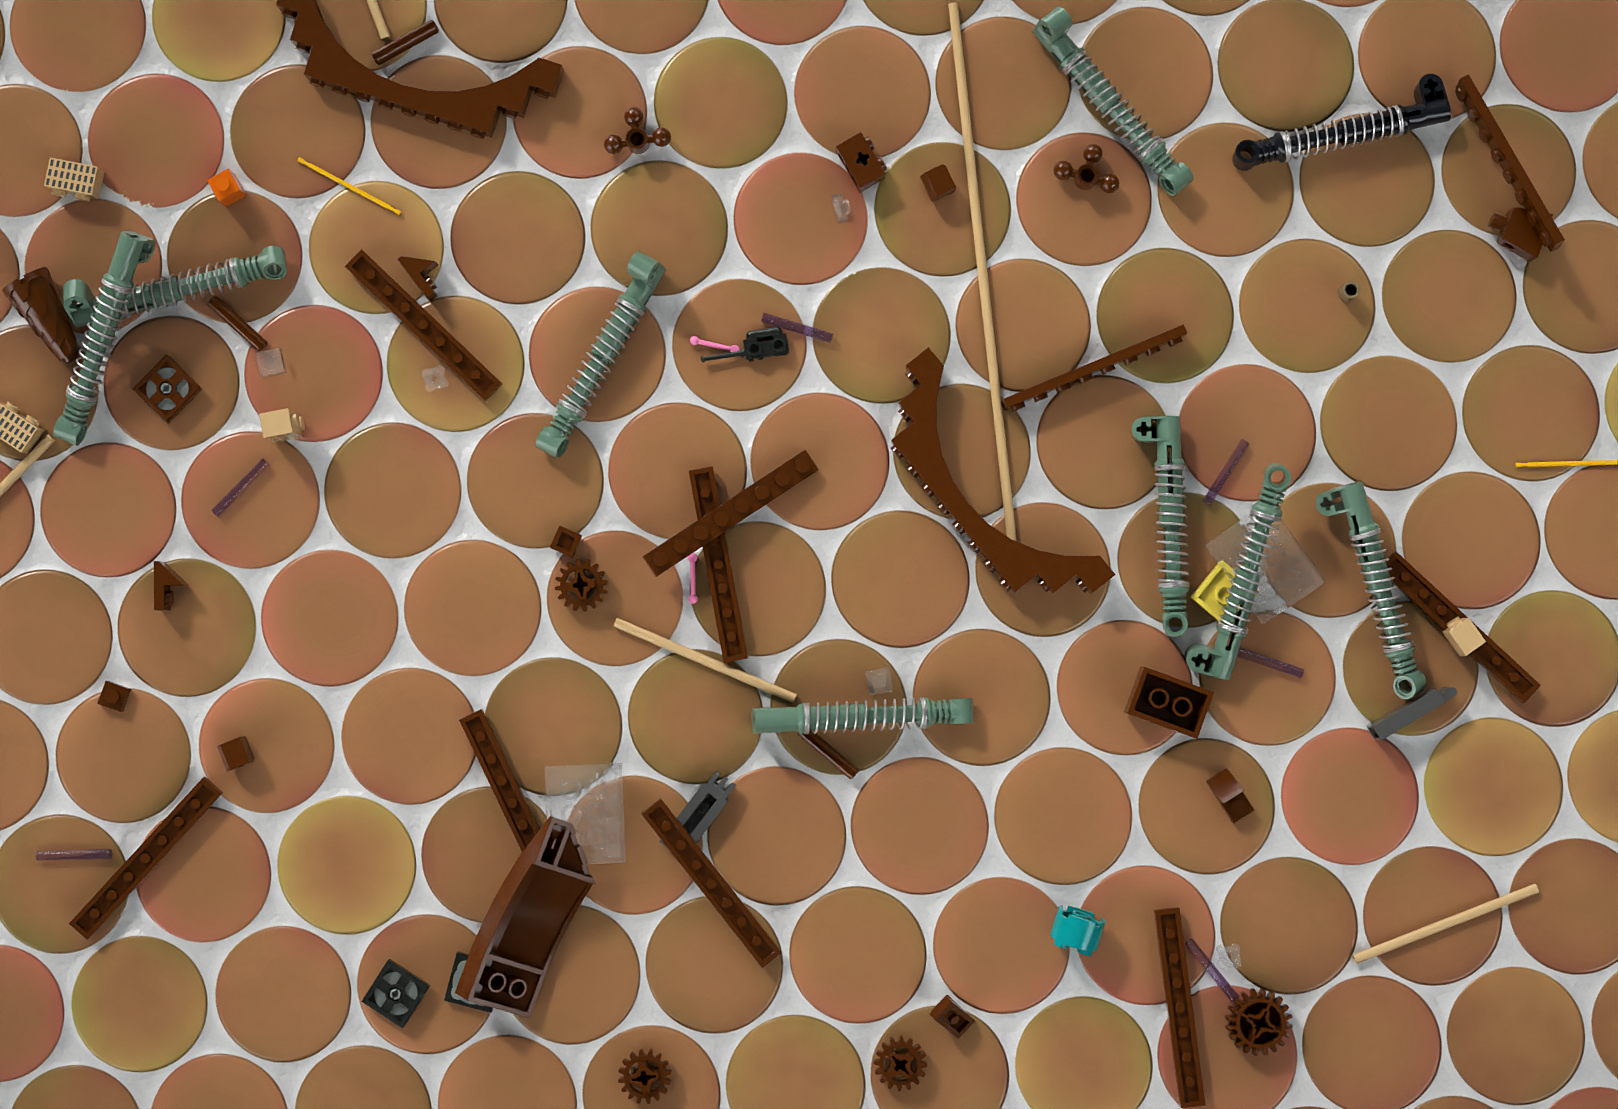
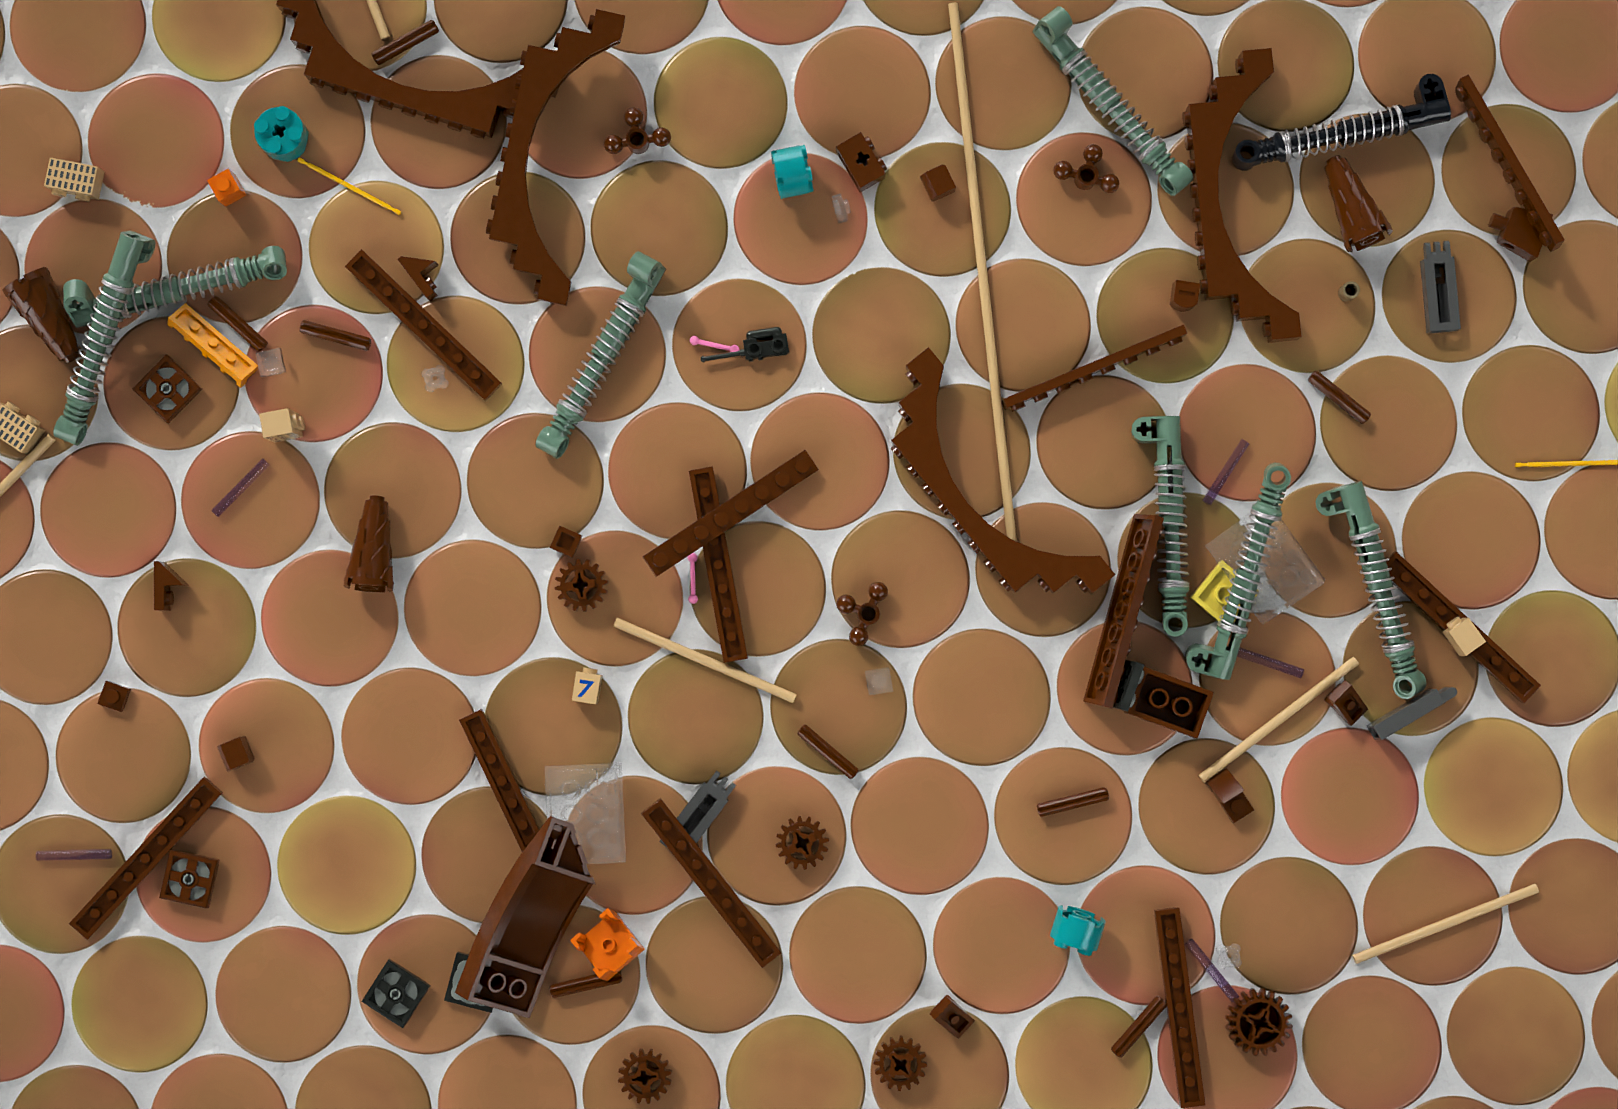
sand green piece [751,697,974,735] -> none
bar [761,313,833,343] -> none
none -> reddish brown piece [159,849,220,909]
none -> light orange hinge [167,303,258,388]
none -> teal brick [254,106,308,162]
none -> reddish brown axle [300,320,371,351]
none -> reddish brown cone [344,495,394,593]
none -> reddish brown arch [486,9,625,306]
none -> reddish brown axle [550,971,622,998]
none -> orange panel [570,908,645,981]
none -> tan brick [572,667,603,704]
none -> teal brick [771,145,814,199]
none -> reddish brown gear [776,816,829,870]
none -> reddish brown piece [836,582,888,646]
none -> reddish brown axle [1037,787,1109,817]
none -> reddish brown plate [1083,514,1164,709]
none -> reddish brown axle [1111,996,1167,1058]
none -> pearl dark grey piece [1113,660,1144,712]
none -> reddish brown piece [1170,280,1200,312]
none -> reddish brown arch [1182,48,1302,343]
none -> tan piece [1198,657,1359,783]
none -> reddish brown axle [1308,371,1371,424]
none -> reddish brown cone [1324,155,1393,252]
none -> reddish brown slope [1324,680,1368,726]
none -> dark grey hinge [1420,241,1461,334]

